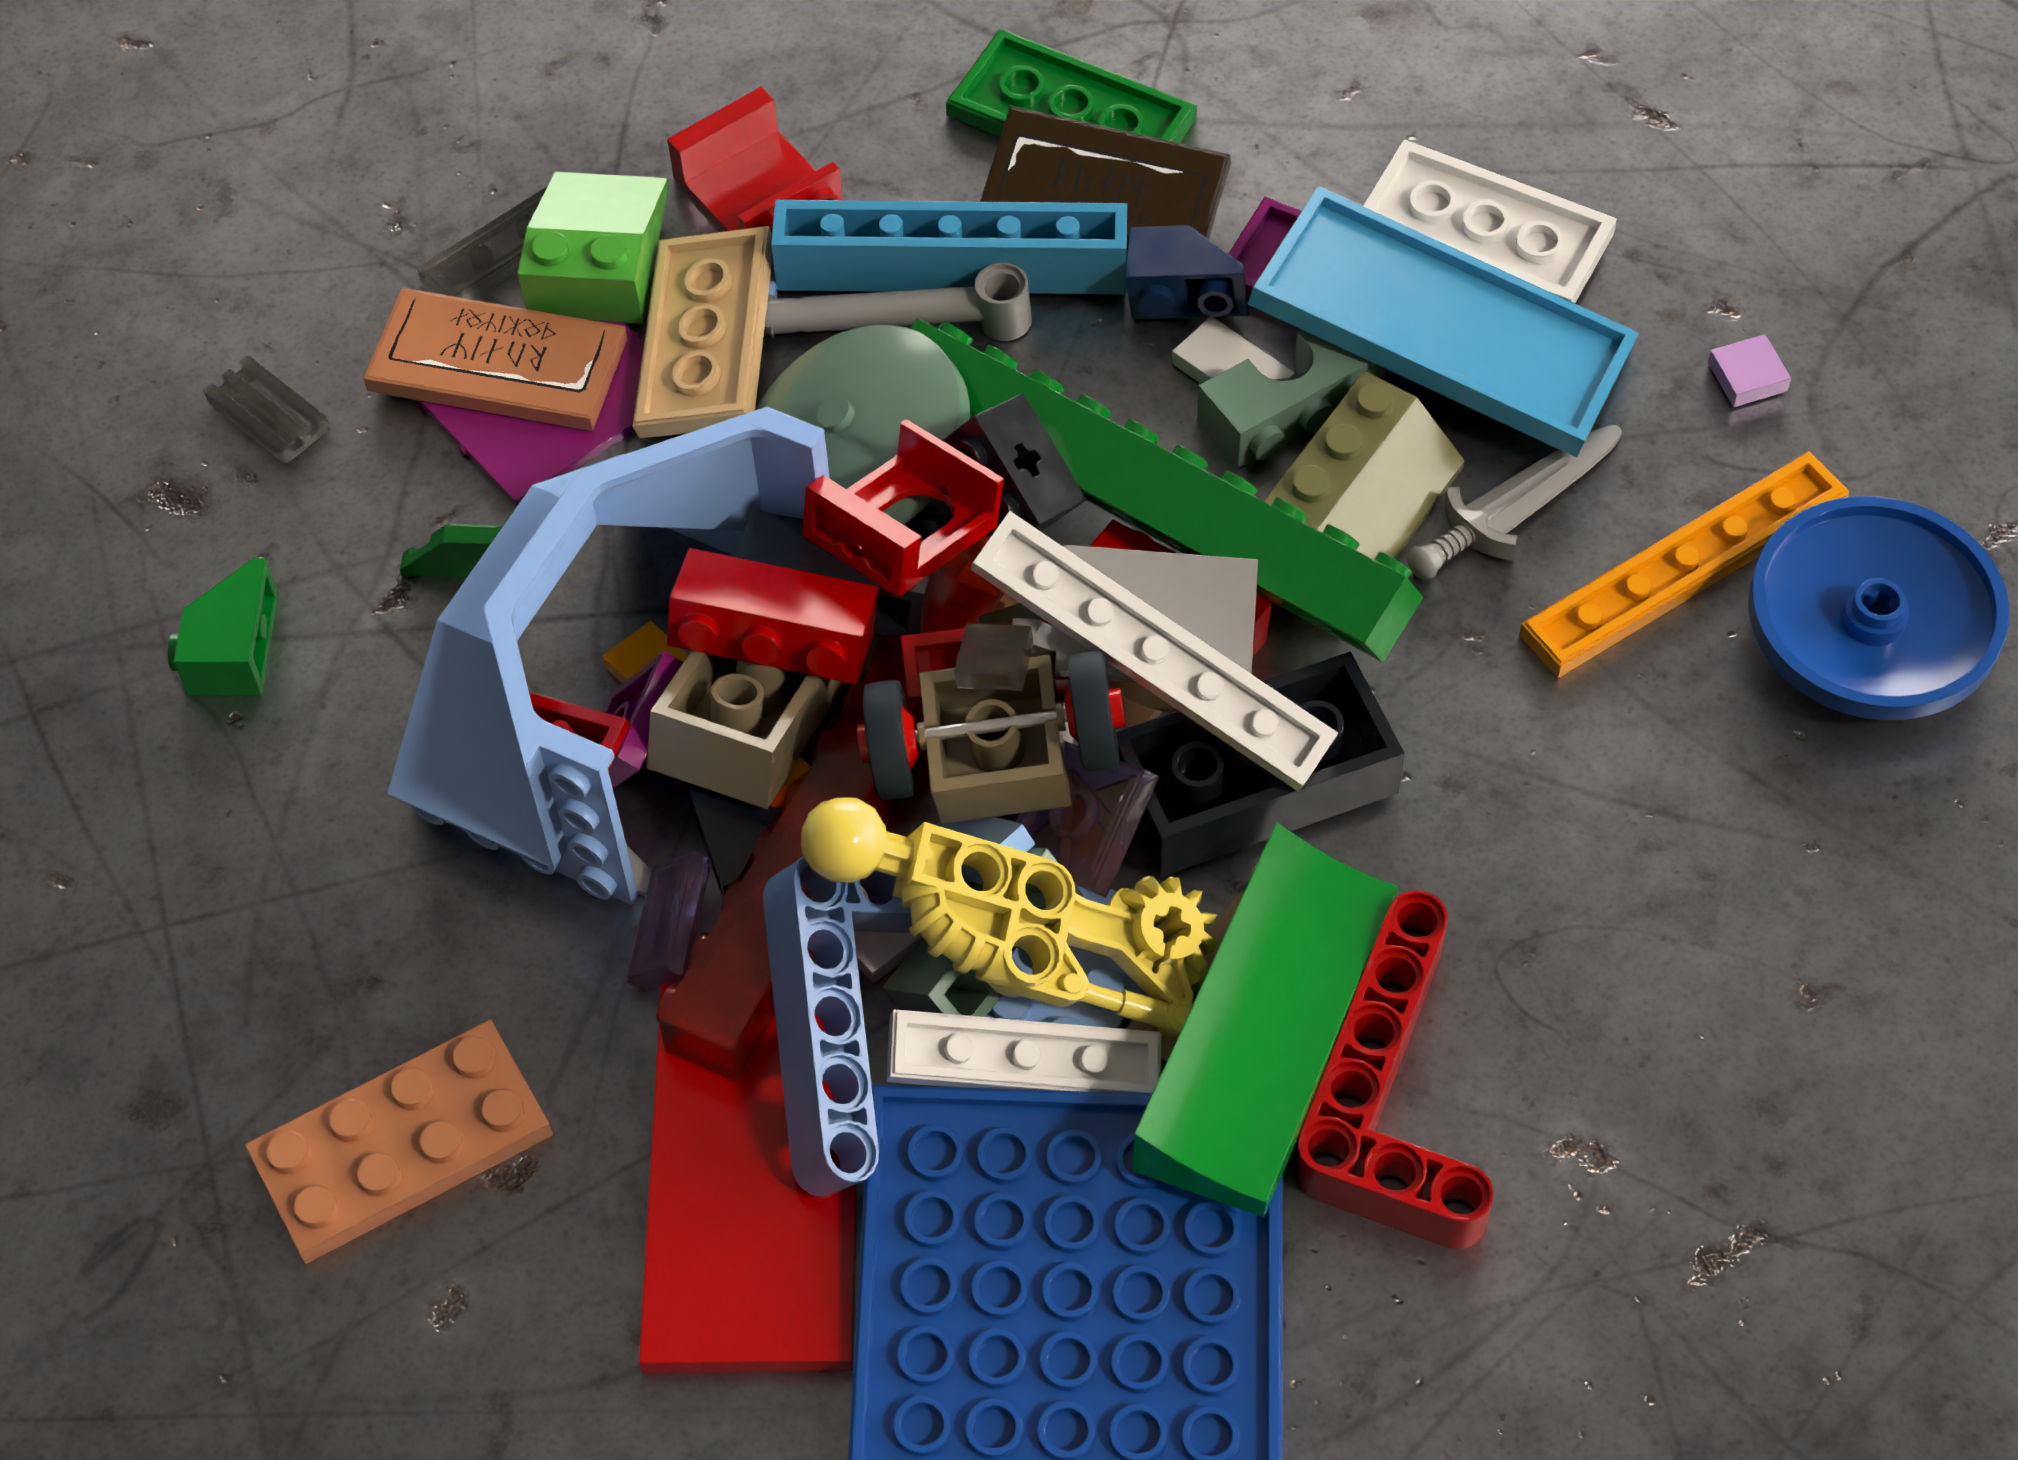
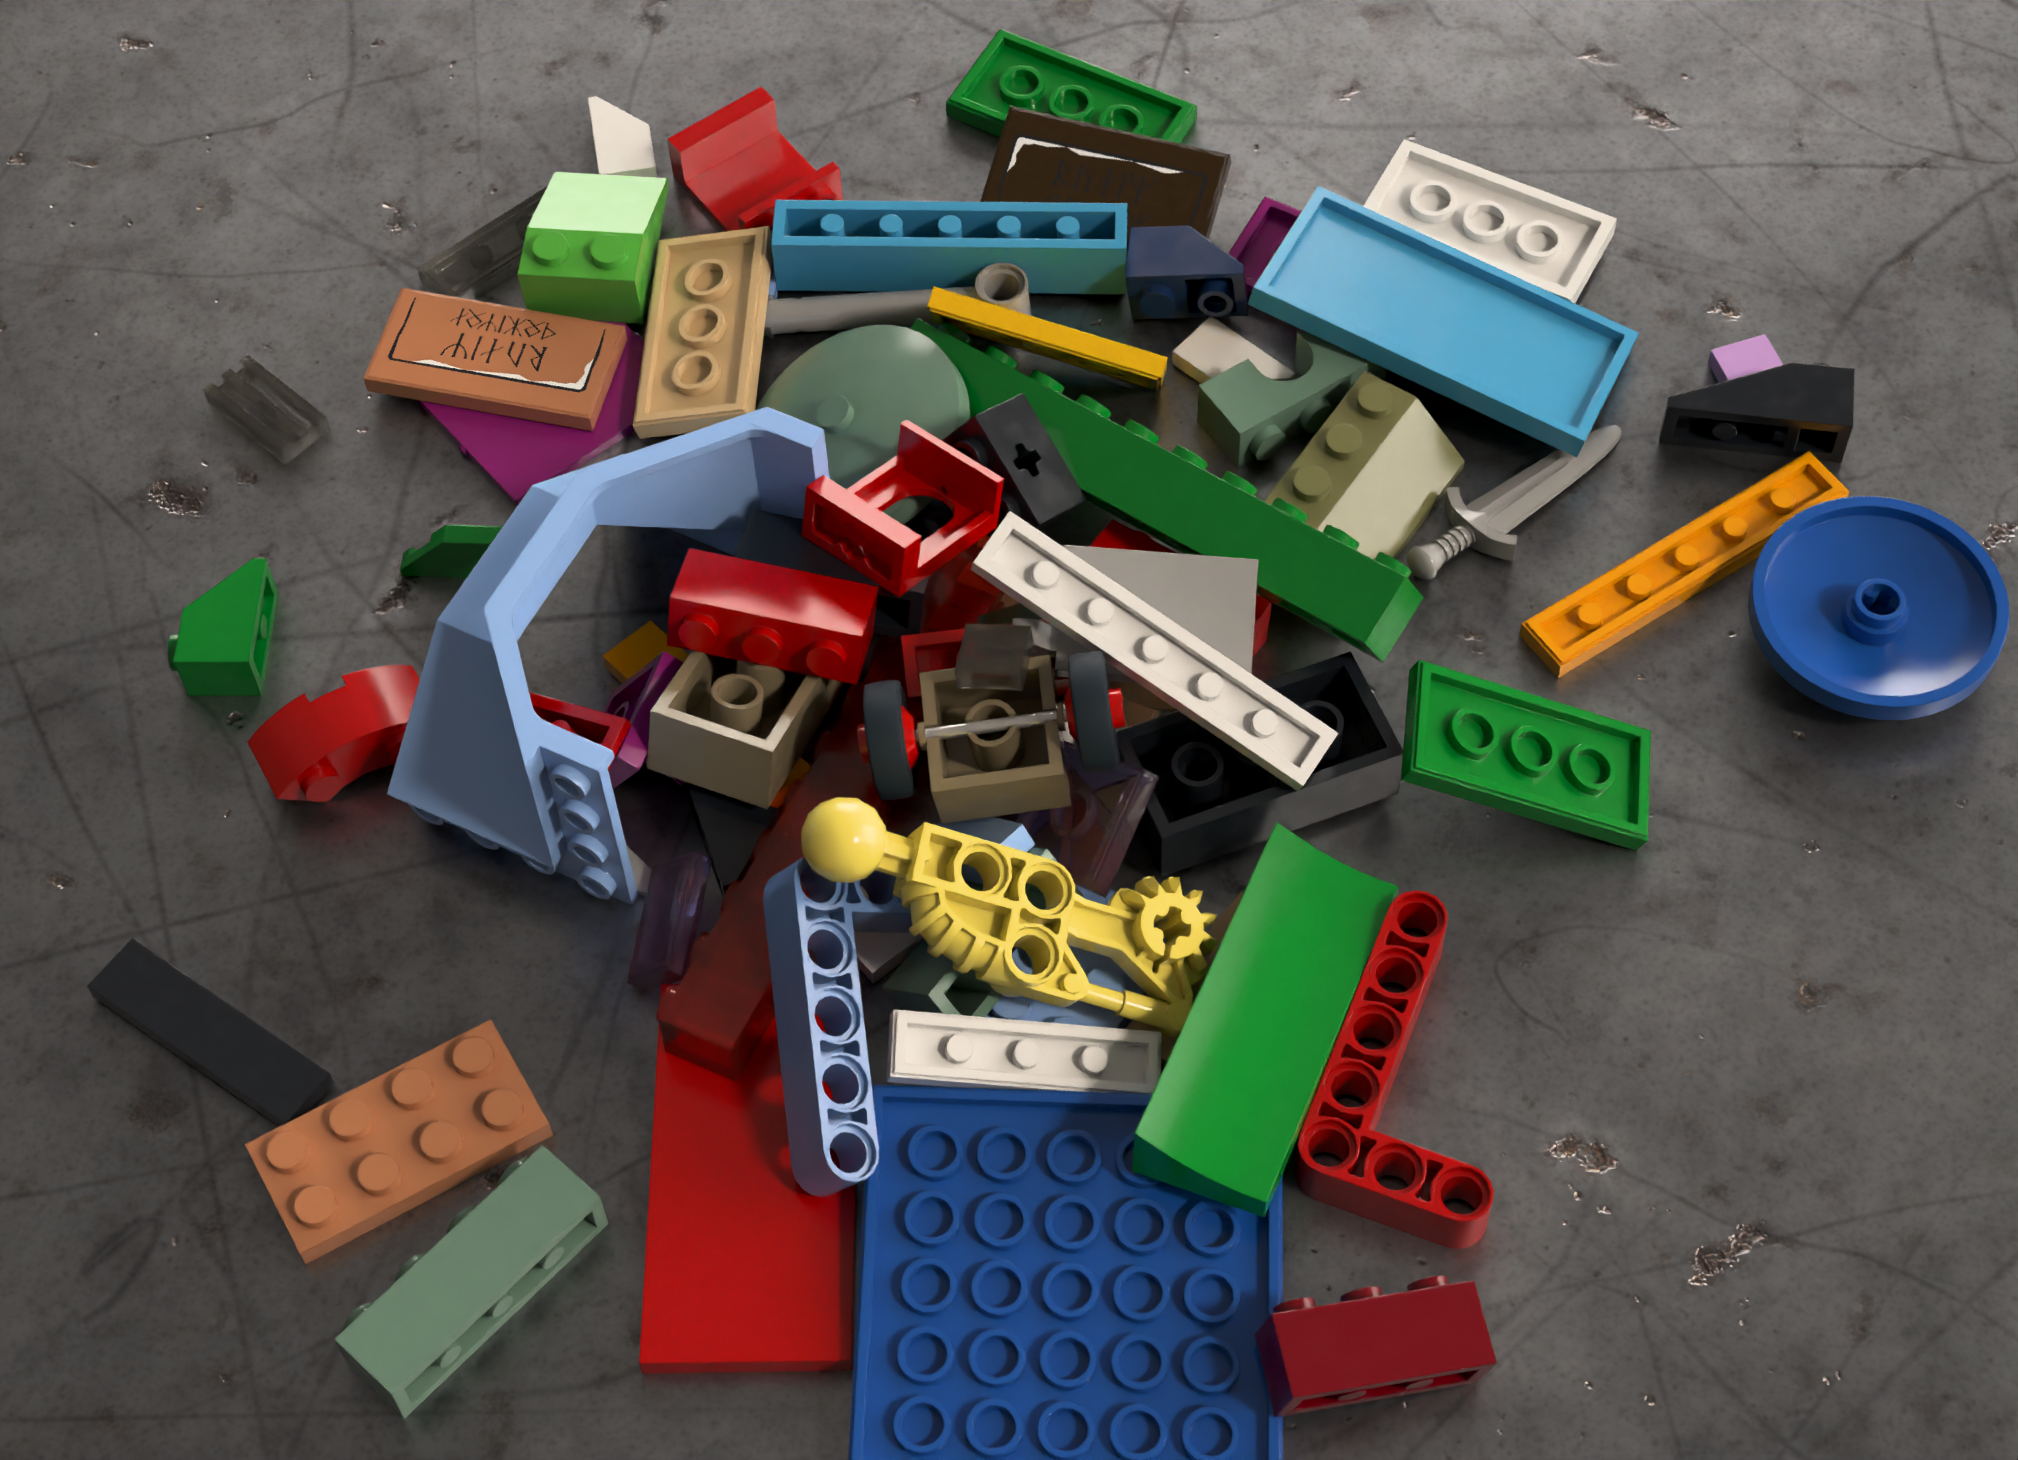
none -> black tile [87,938,334,1127]
none -> red brick [247,665,420,802]
none -> sand green brick [334,1145,609,1419]
none -> white tile [588,96,658,178]
none -> yellow tile [927,286,1168,391]
none -> dark red brick [1255,1275,1497,1417]
none -> green tile [1401,660,1651,851]
none -> black slope [1659,362,1854,463]

